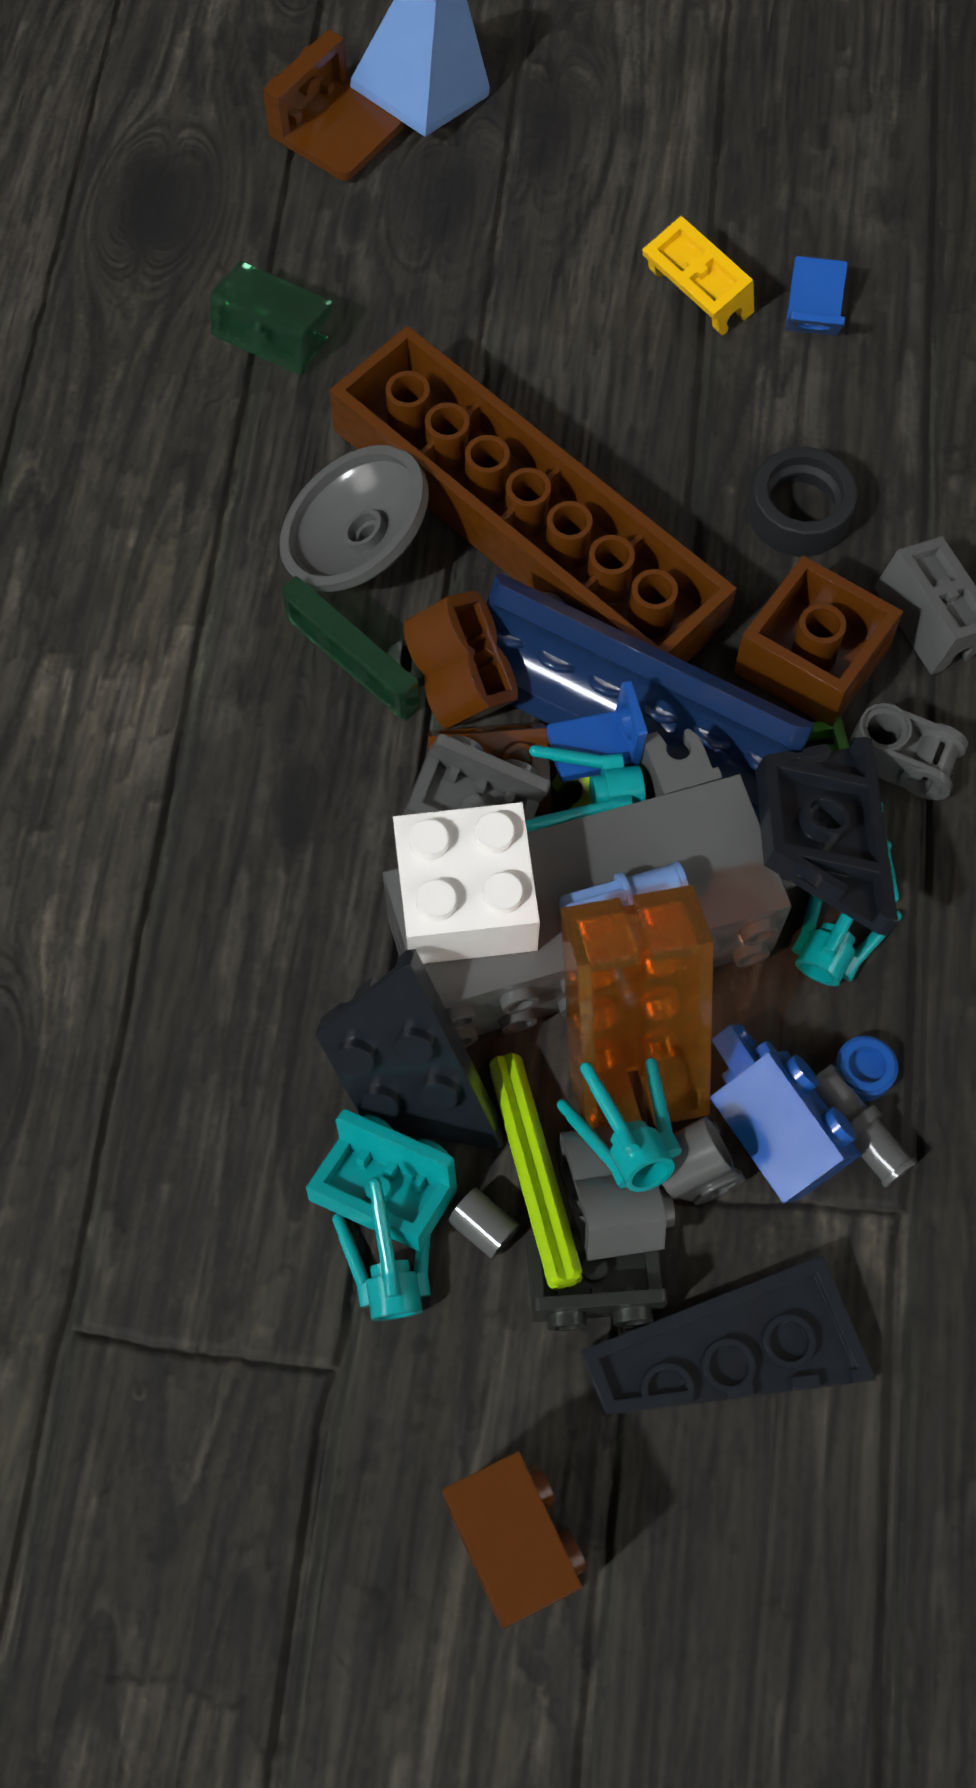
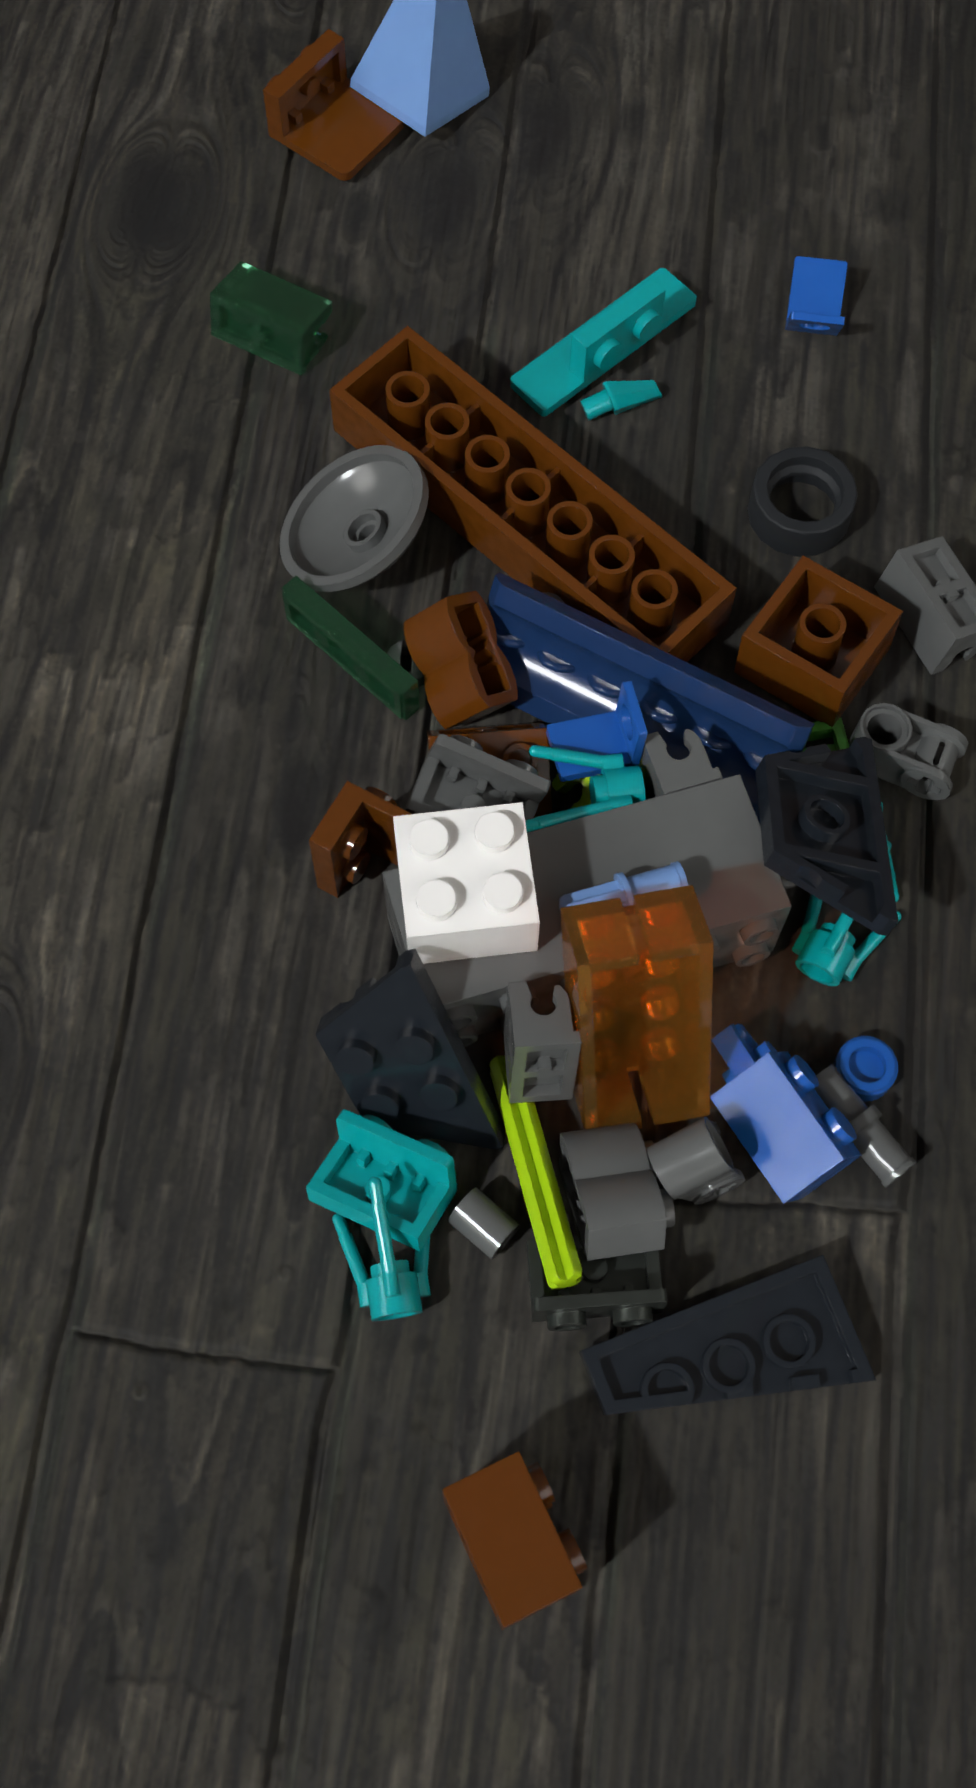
teal plant [557,1058,682,1192] -> none
yellow hinge [642,216,754,335] -> none
none -> reddish brown bracket [309,781,411,898]
none -> dark grey hinge [503,981,582,1103]
none -> teal bracket [510,268,697,417]
none -> teal bar [580,380,663,421]

